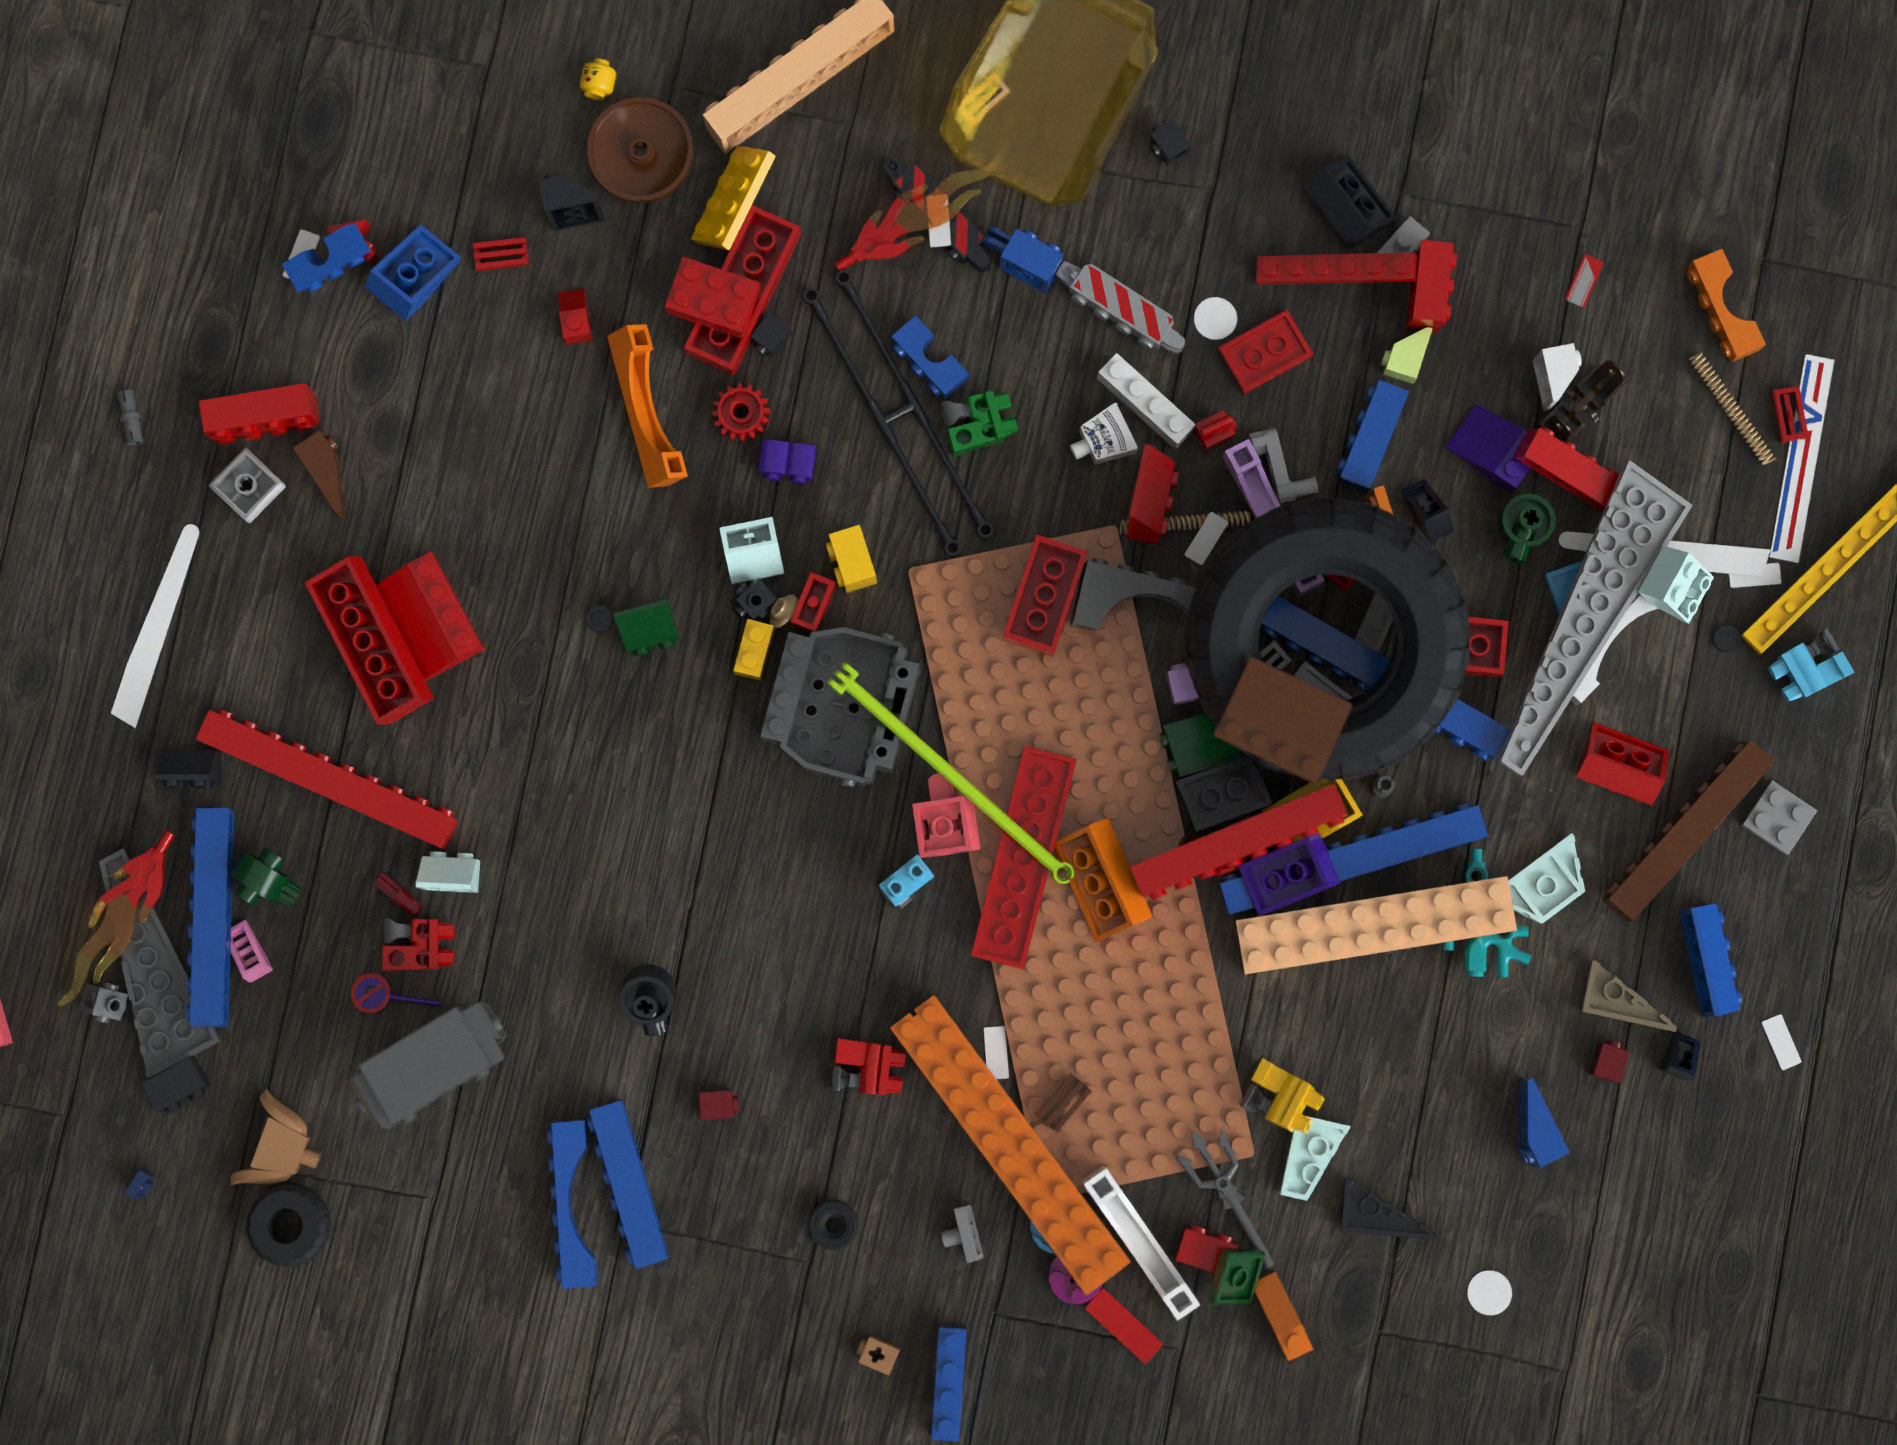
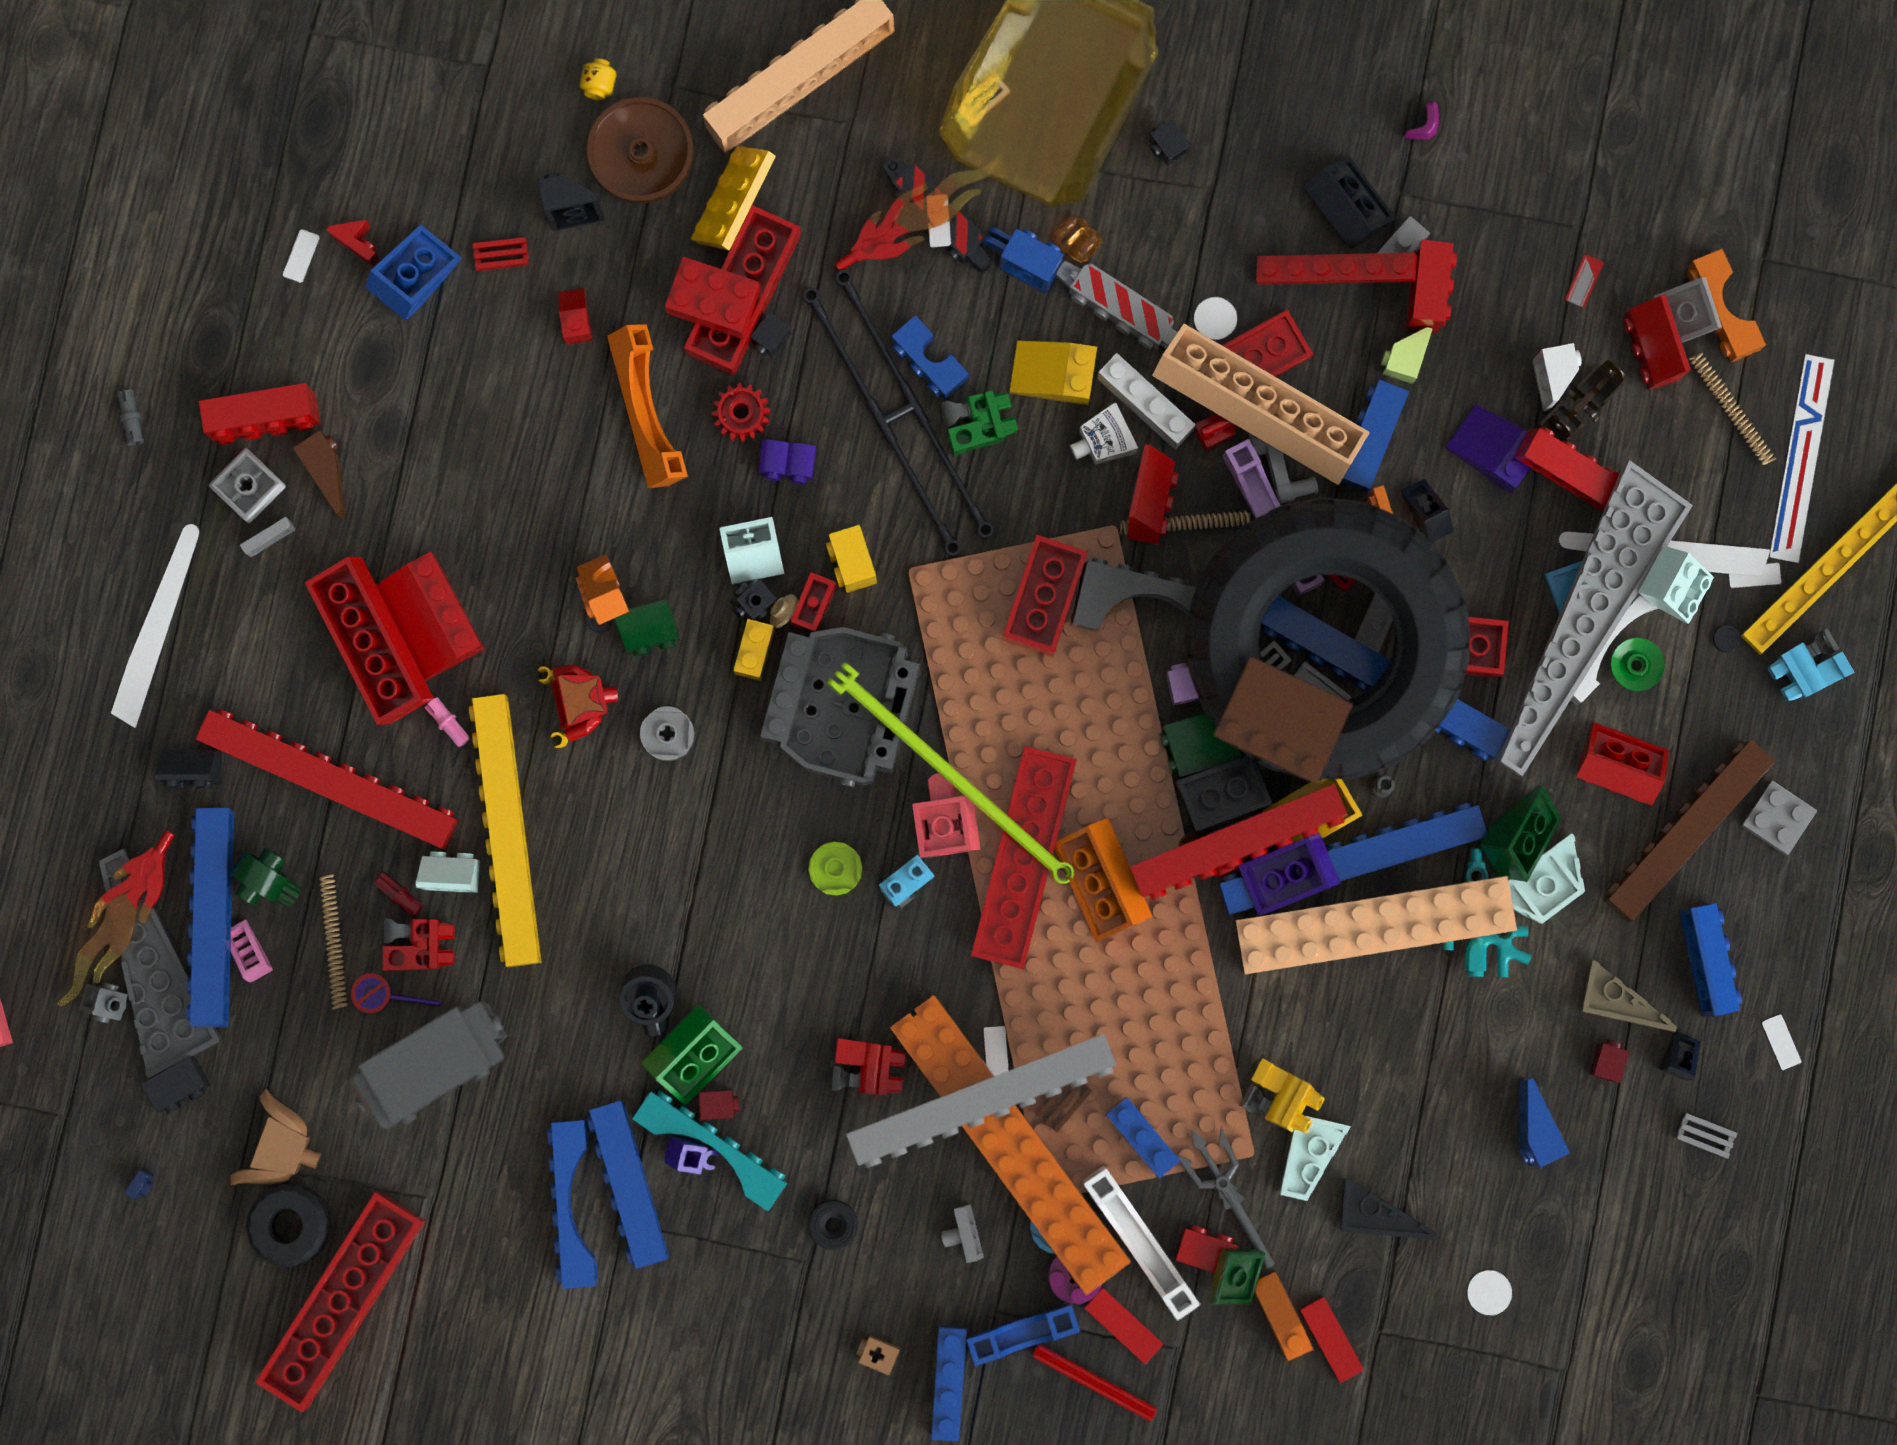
blue arch [282,223,371,293] -> none
white sticker [1185,512,1228,565] -> none
dark green piece [1498,493,1556,564] -> none
red tile [1771,386,1809,443] -> none
none -> light grey tile [240,517,296,557]
none -> red brick [255,1191,426,1412]
none -> tan piece [319,874,348,1010]
none -> bright pink axle [425,697,469,747]
none -> yellow brick [469,694,542,967]
none -> torso [538,665,618,748]
none -> orange arch [575,554,629,625]
none -> teal arch [633,1090,787,1211]
none -> light grey plate [640,706,695,761]
none -> green slope [641,1004,743,1106]
none -> dark purple brick [663,1136,719,1174]
none -> lime tile [808,842,863,896]
none -> light grey brick [846,1034,1117,1169]
none -> blue arch [966,1303,1080,1366]
none -> yellow slope [1009,341,1097,405]
none -> red axle [1032,1344,1157,1421]
none -> clear orange piece [1053,216,1102,263]
none -> blue brick [1105,1097,1180,1179]
none -> light nougat brick [1152,324,1370,485]
none -> red tile [1299,1296,1364,1383]
none -> magenta hair [1405,101,1439,140]
none -> dark green slope [1480,785,1561,882]
none -> green dish [1610,638,1665,691]
none -> red slope [1623,294,1691,390]
none -> light grey plate [1654,277,1722,343]
none -> light grey tile [1675,1113,1737,1159]

